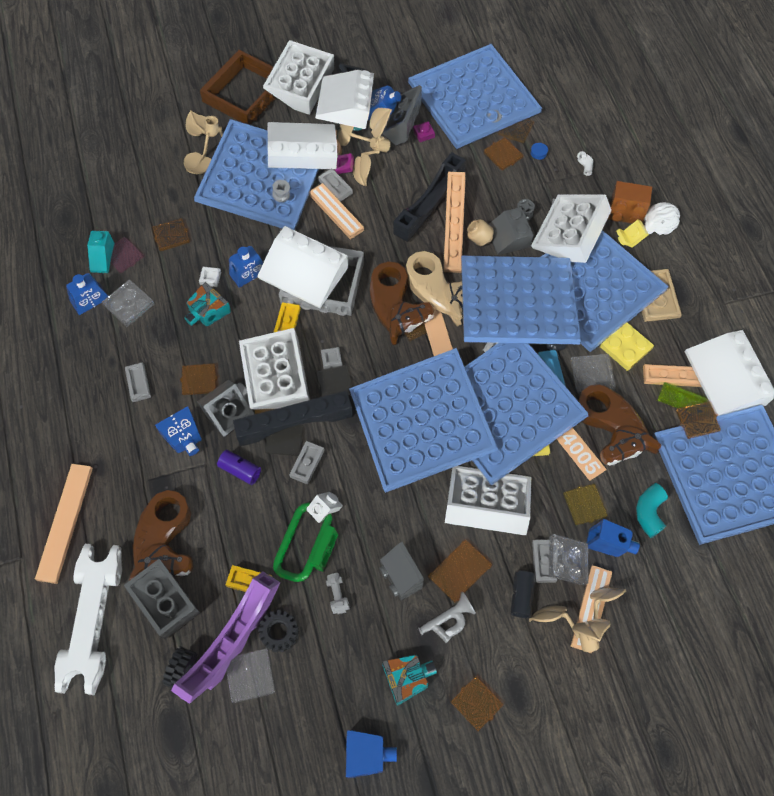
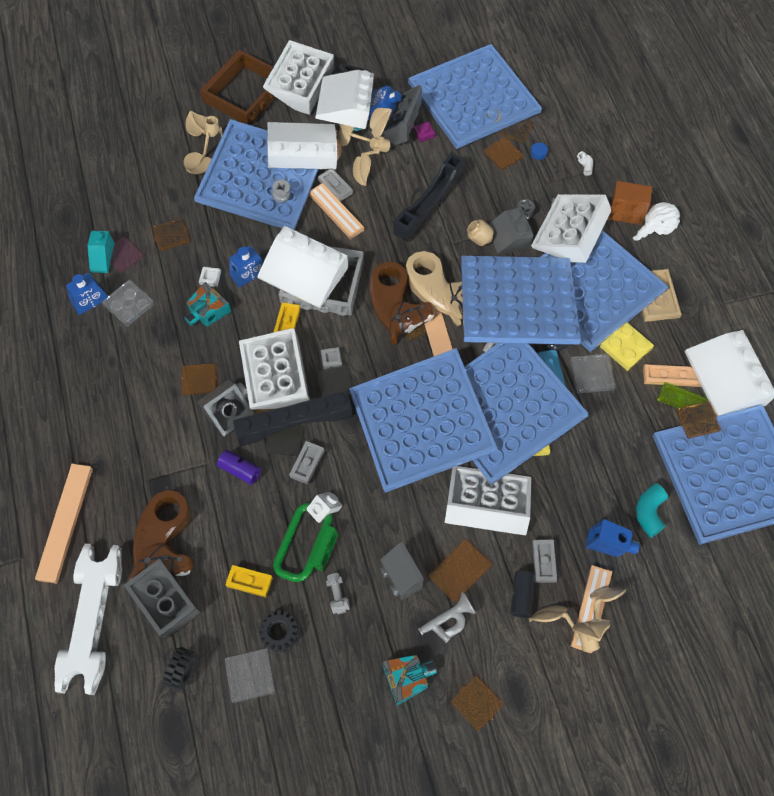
light grey tile [125,362,151,402] -> none
blue torso [155,406,201,456] -> none
medium lavender arch [171,572,280,704] -> none
magenta plate [335,153,354,174] -> none
blue torso [346,731,397,778] -> none
light nougat tile [443,172,465,273] -> none
clear plate [549,534,588,585] -> none
light nougat sticker [557,428,607,481] -> none
clear yellow piece [563,484,608,526] -> none
reddish brown animal [578,385,661,466] -> none
light yellow bracket [616,220,649,247] -> none

